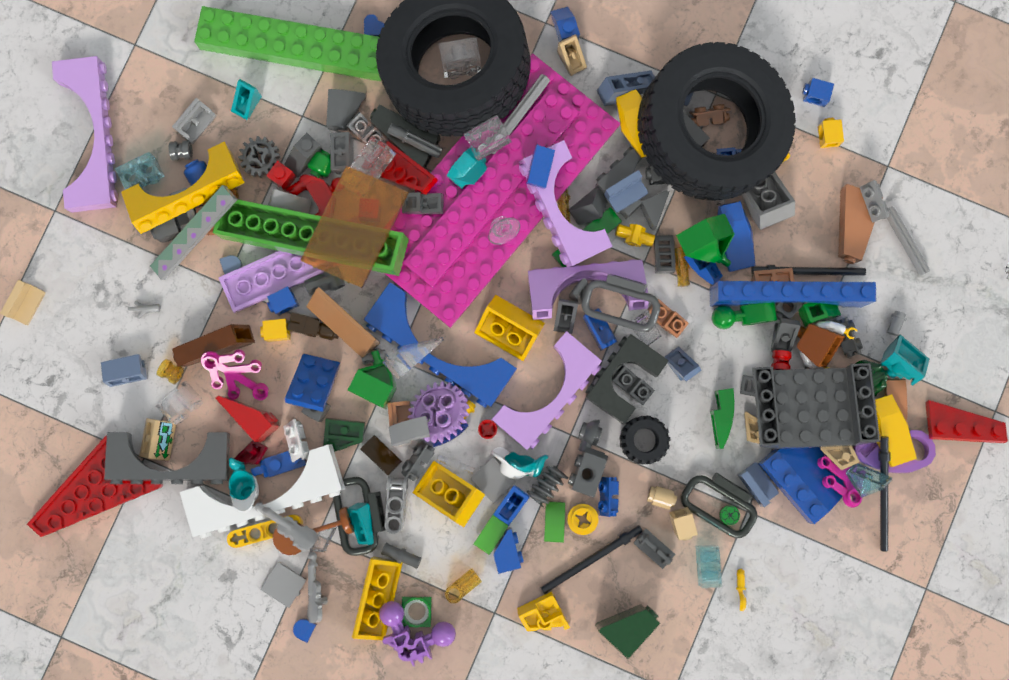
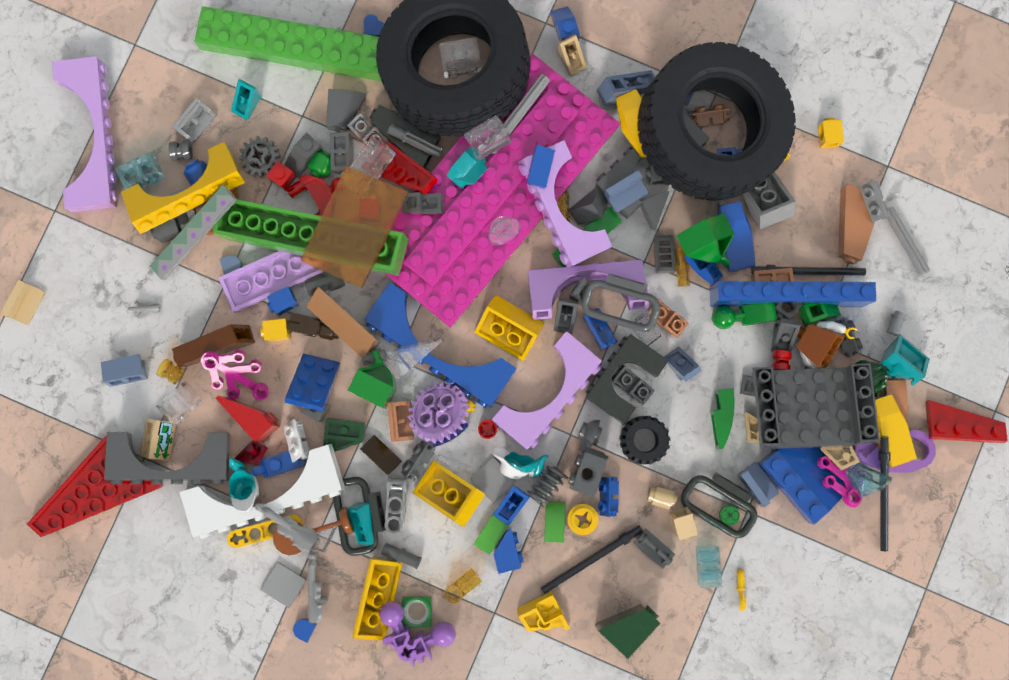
light grey slope [268,188,312,214] -> none
light grey slope [389,416,430,446] -> none
yellow axle [615,224,655,247] -> none
blue brick [802,78,834,107] -> none

